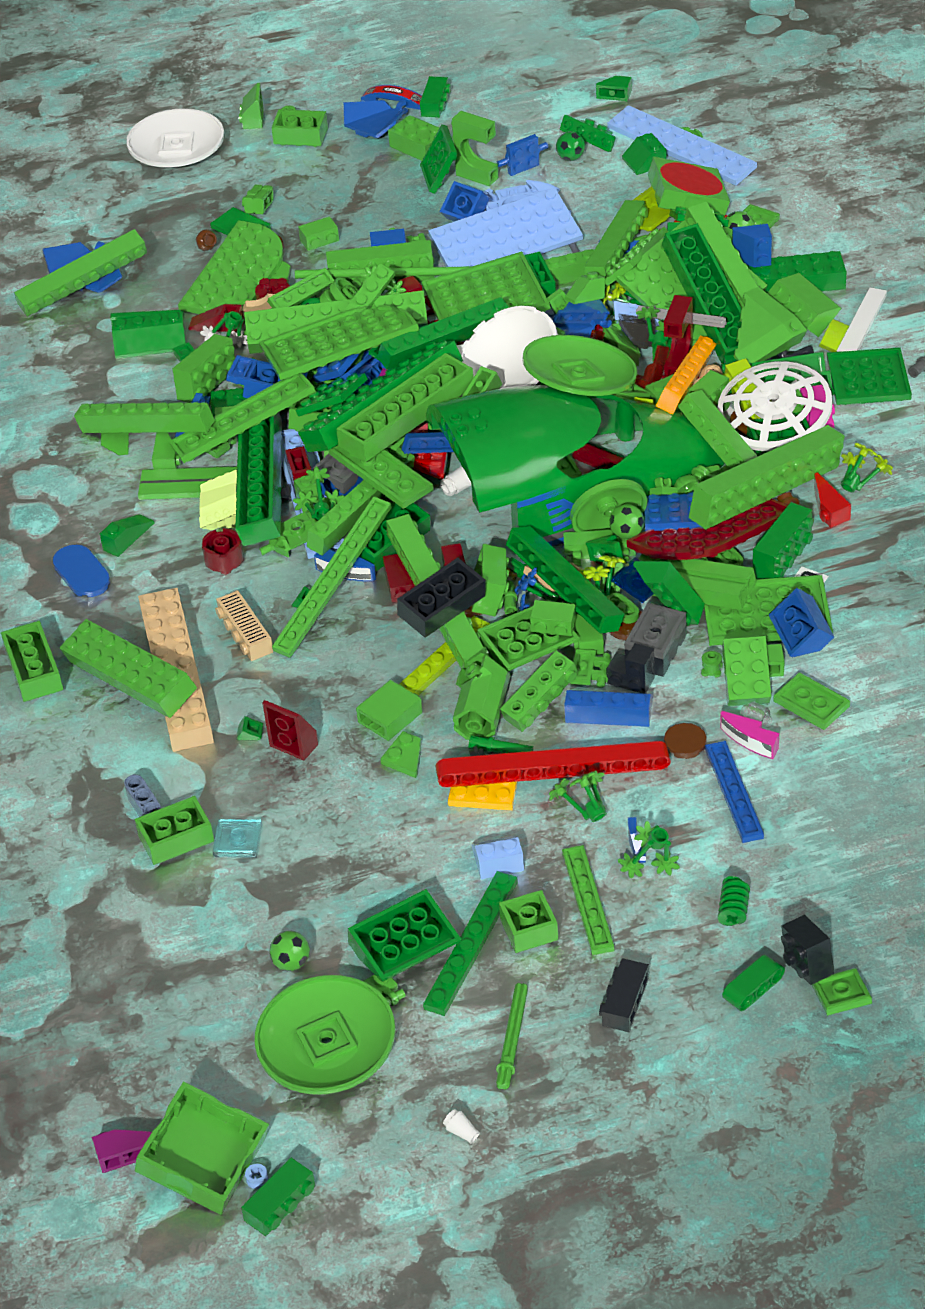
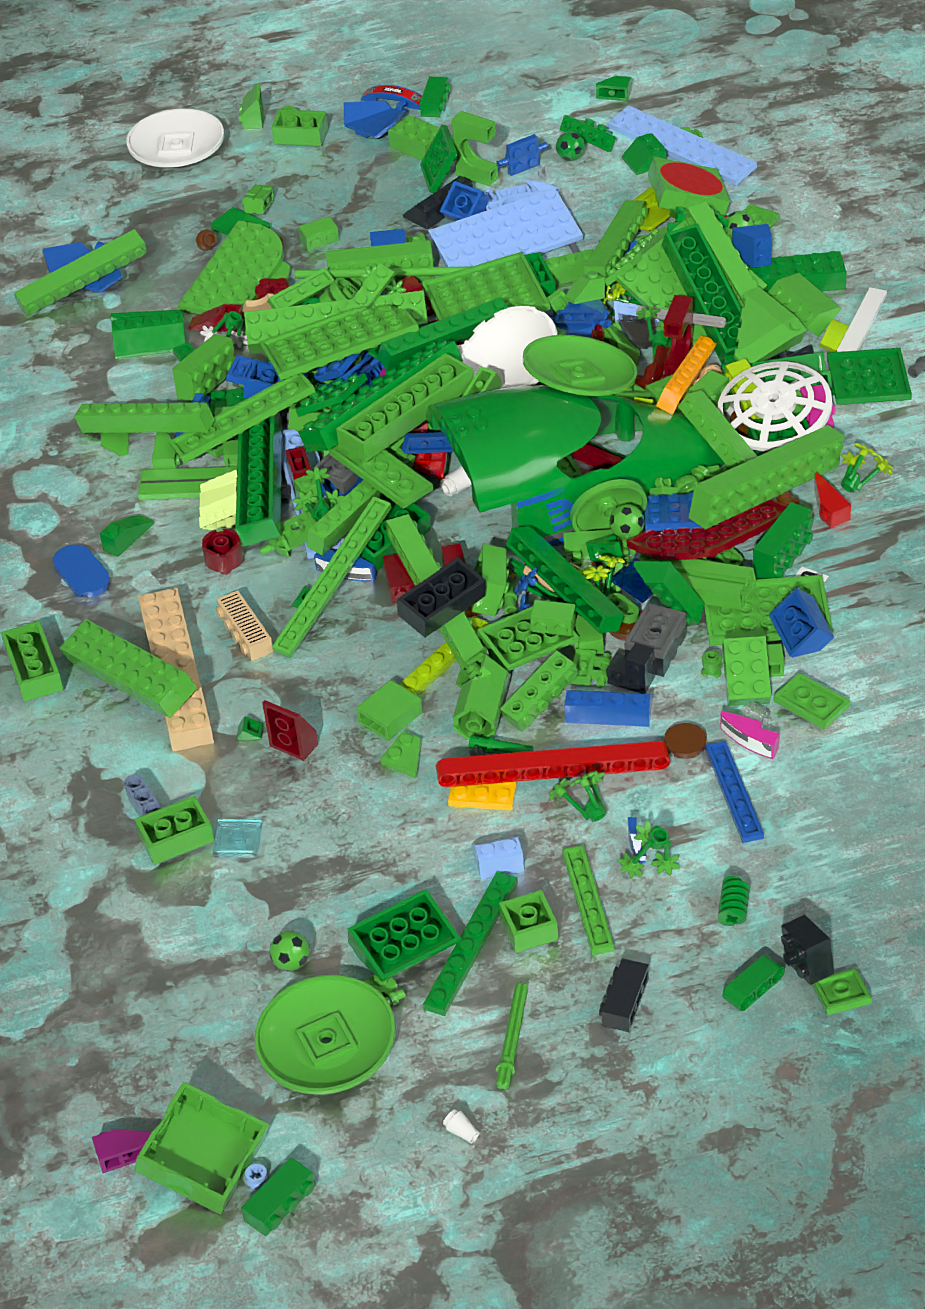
none -> bright green brick [223,440,238,467]
none -> black slope [403,176,473,230]

